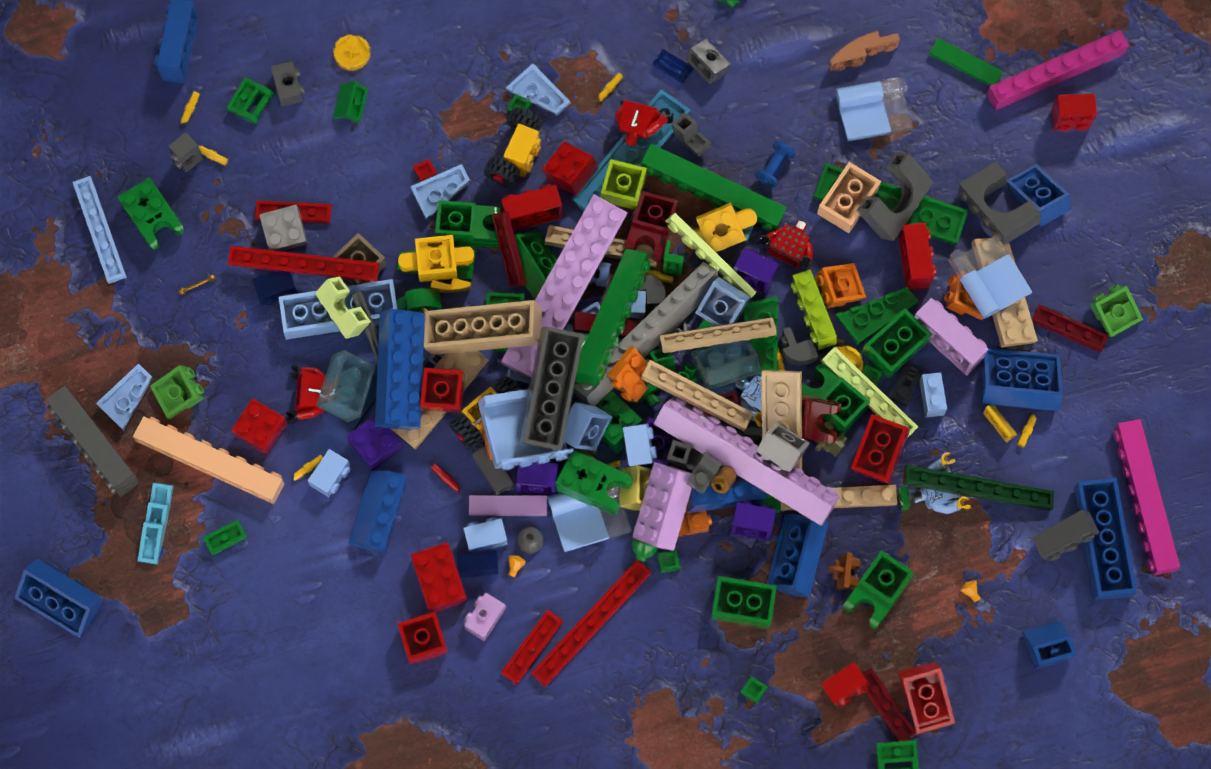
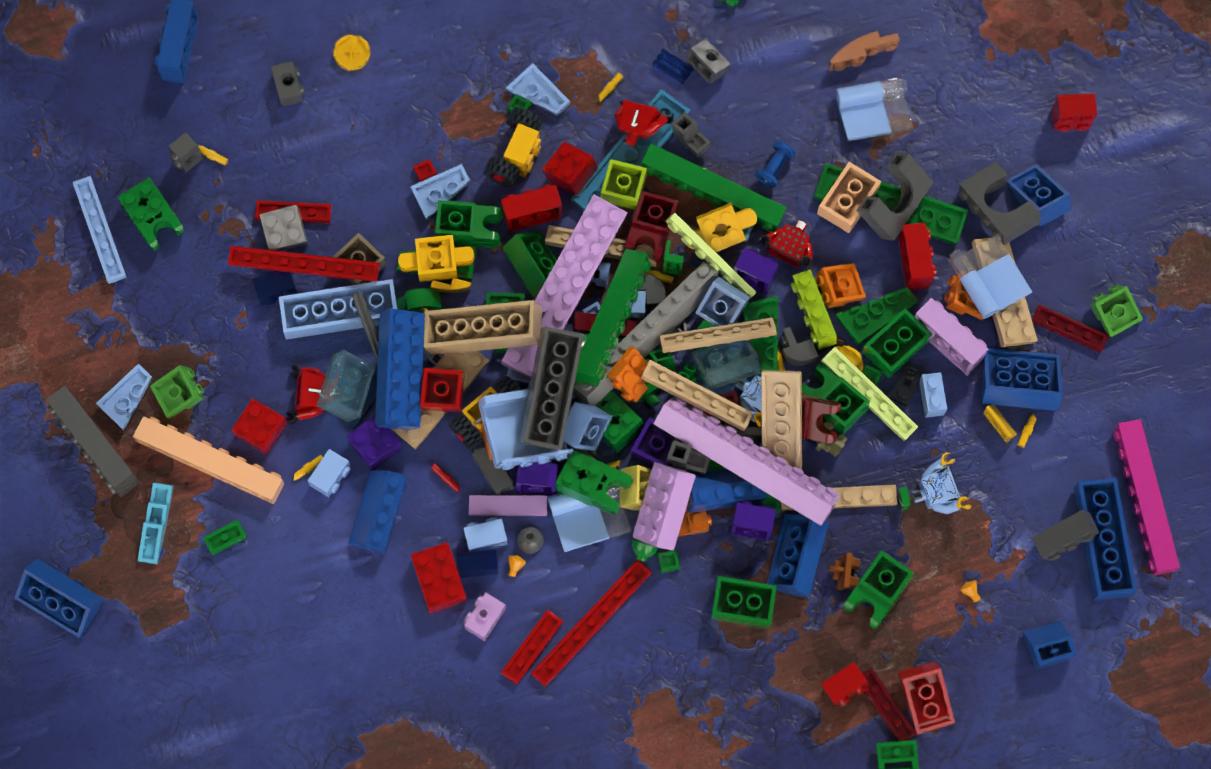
pearl gold hinge [178,275,216,295] -> none
yellow piece [180,91,200,124] -> none
green plate [227,77,275,125] -> none
yellowish green arch [315,277,371,339] -> none
green panel [333,81,368,123] -> none
red brick [397,612,448,665] -> none
dark red tile [492,211,526,288] -> none
light blue brick [623,424,657,466] -> none
dark grey brick [686,452,721,494] -> none
pearl gold brick [711,466,736,493] -> none
green tile [740,676,768,704] -> none
light grey brick [756,423,809,472] -> none
red brick [851,414,910,485] -> none
dark green tile [903,464,1054,511] -> none
green tile [929,38,1003,86] -> none
dark pink brick [987,30,1129,110] -> none

